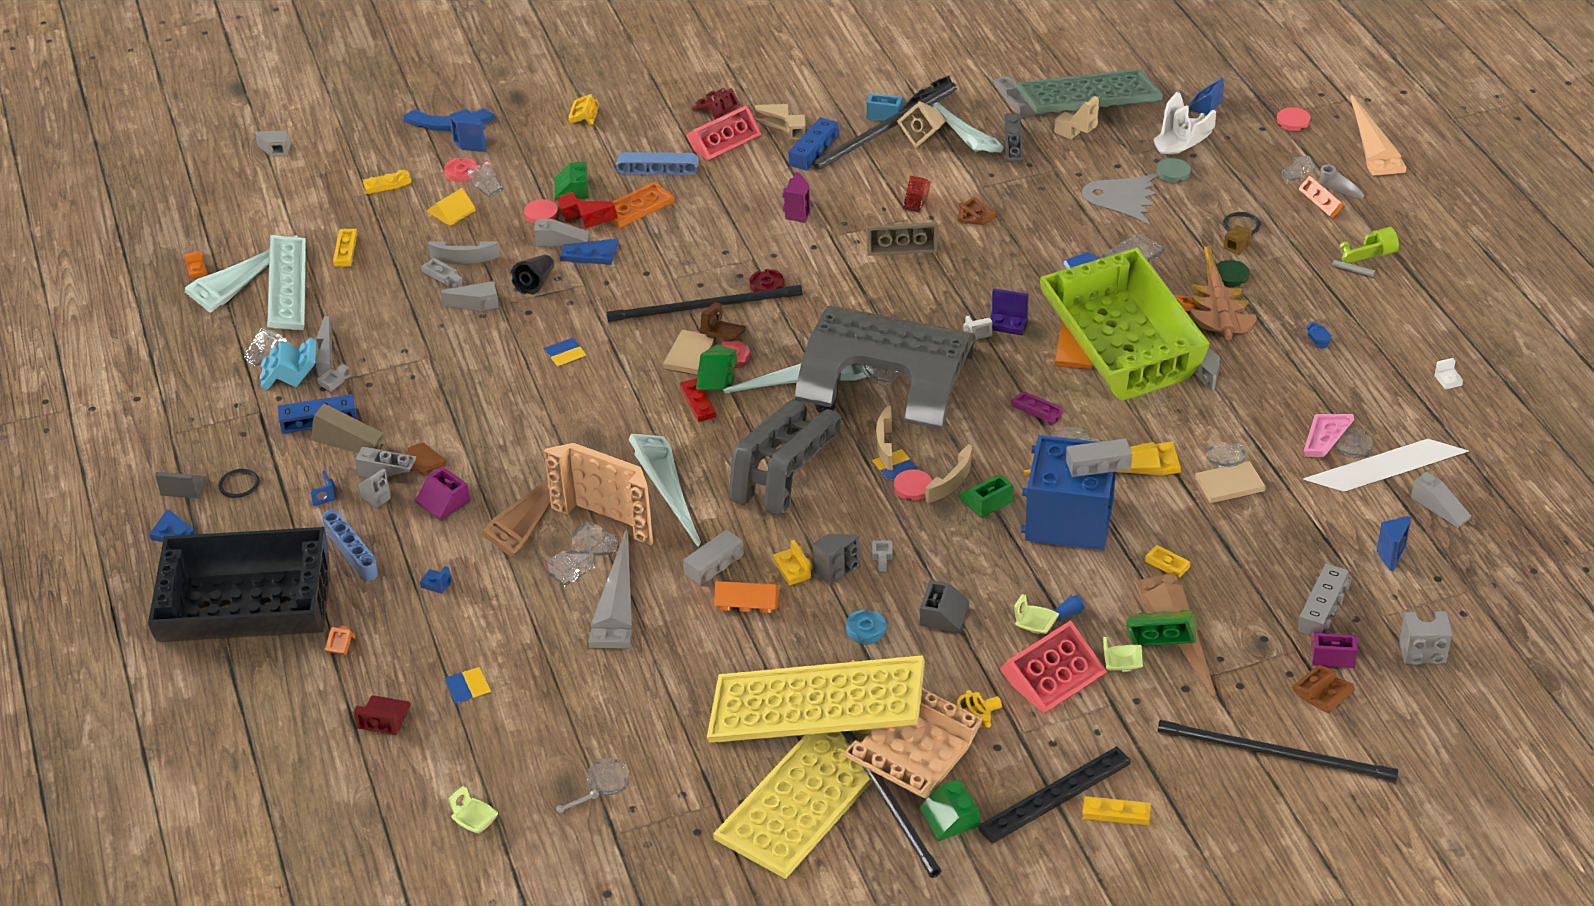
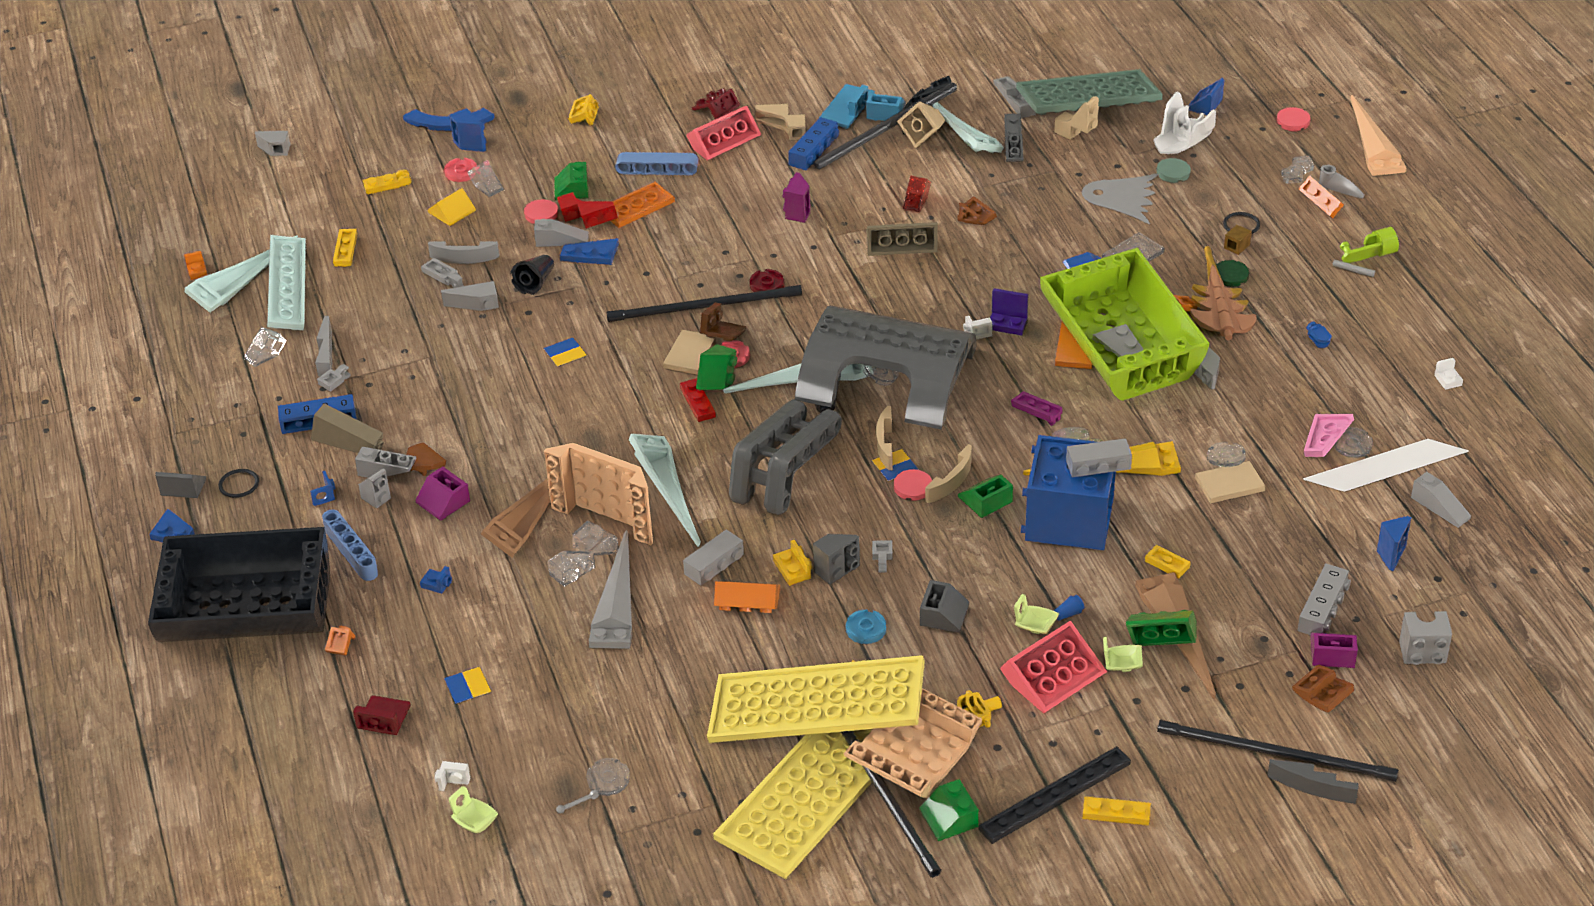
medium azure bracket [260,338,316,390] -> none
none -> white bracket [435,761,470,791]
none -> dark azure bracket [819,84,875,128]
none -> light grey wing [1092,324,1144,357]
none -> dark grey slope [1267,759,1359,804]

